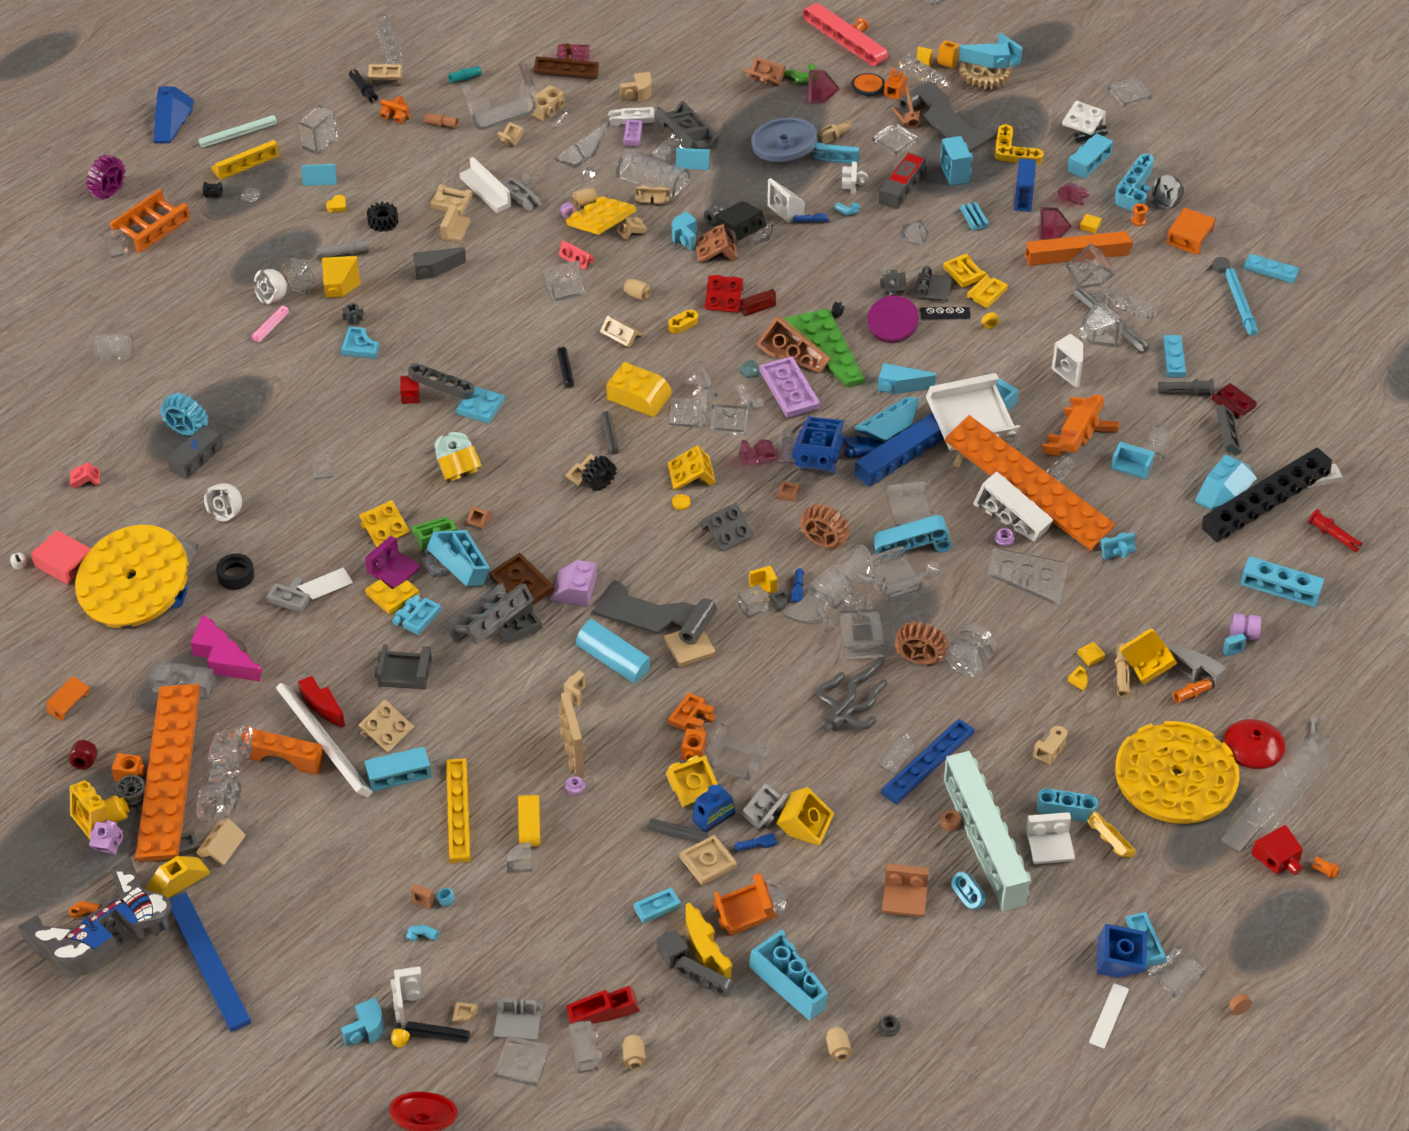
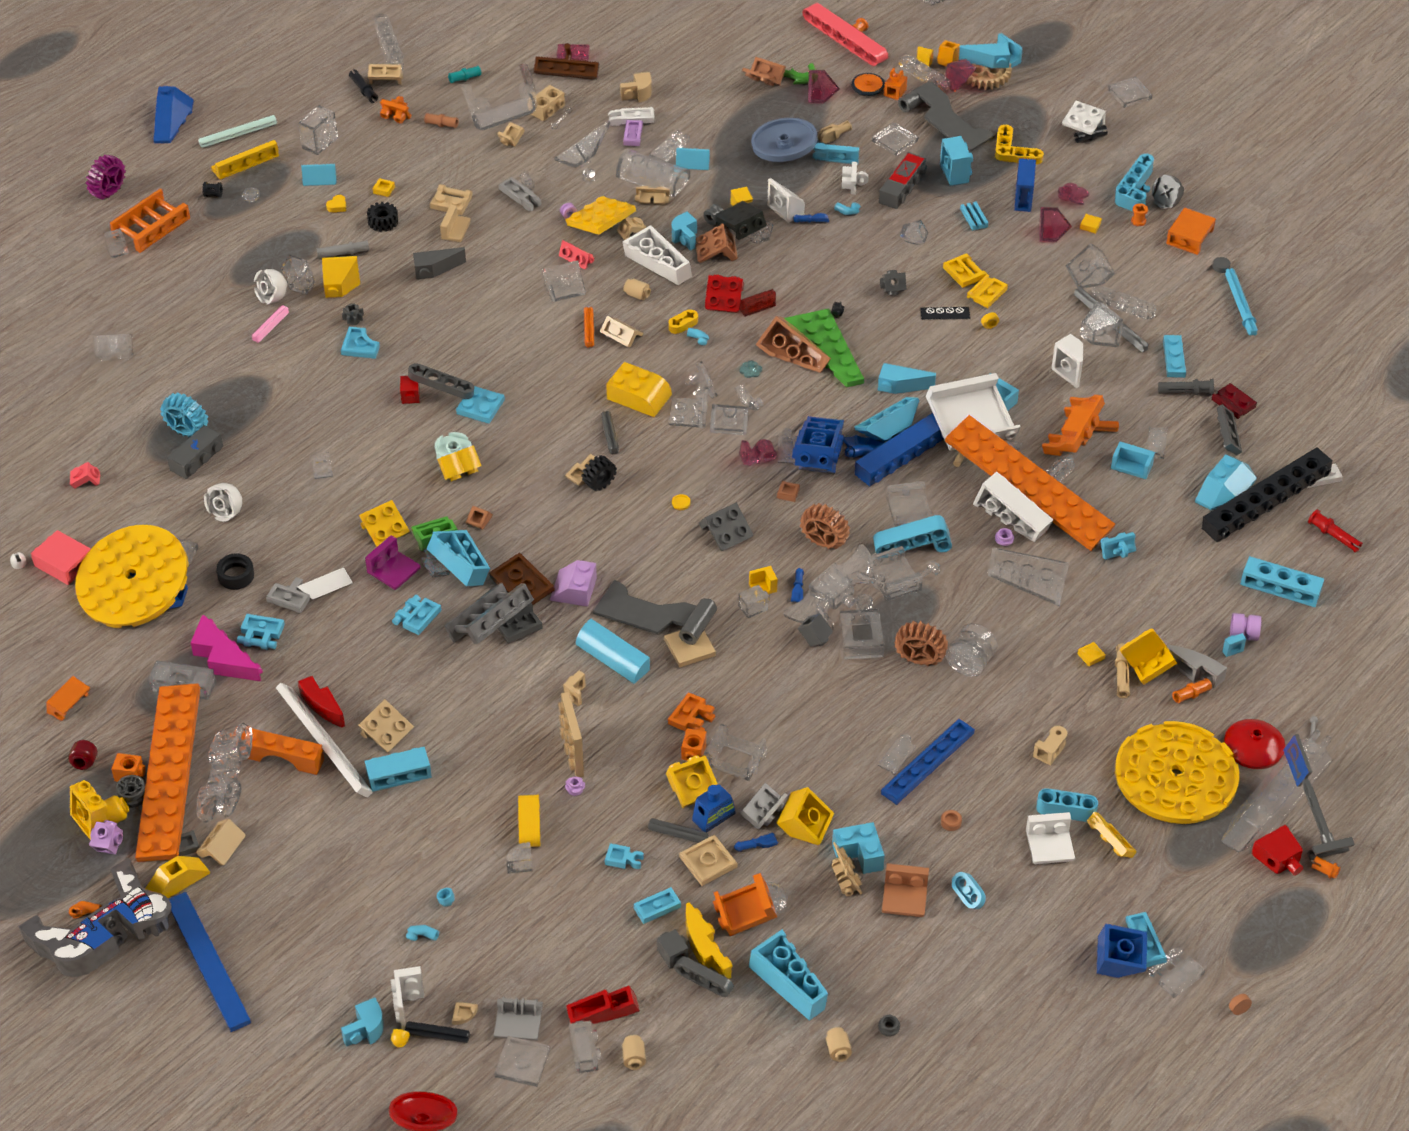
yellow plate [365,580,420,615] -> none
dark grey panel [374,644,432,690] -> none
nougat tile [410,883,435,909] -> none
yellow tile [446,758,471,863] -> none
white panel [460,157,511,213] -> none
black axle [557,346,574,388] -> none
tan brick [571,187,597,208] -> none
dark grey piece [655,101,719,149] -> none
yellow bracket [667,445,716,490] -> none
lavender plate [759,356,820,418] -> none
dark grey tile [769,588,788,612] -> none
dark grey plant [816,657,887,732] -> none
magenta piece [867,295,919,343] -> none
nougat plant [893,87,921,129] -> none
dark grey hinge [913,266,953,301] -> none
light aqua brick [944,751,1031,912] -> none
orange brick [1025,231,1133,266] -> none
medium azure brick [1068,133,1113,179] -> none
yellow tile [1068,665,1088,691] -> none
white sticker [1089,983,1129,1048] -> none
medium azure plate [1244,253,1300,284] -> none
none -> medium azure plate [237,614,285,650]
none -> yellow tile [372,178,395,197]
none -> orange axle [584,307,594,348]
none -> medium azure plate [605,843,644,869]
none -> white wedge [623,225,692,285]
none -> medium azure arm [687,328,709,345]
none -> yellow panel [731,187,753,206]
none -> dark grey brick [797,614,833,647]
none -> medium azure brick [832,822,885,874]
none -> tan hinge [832,842,862,896]
none -> clear pink slope [944,59,976,93]
none -> dark grey piece [1283,734,1355,860]

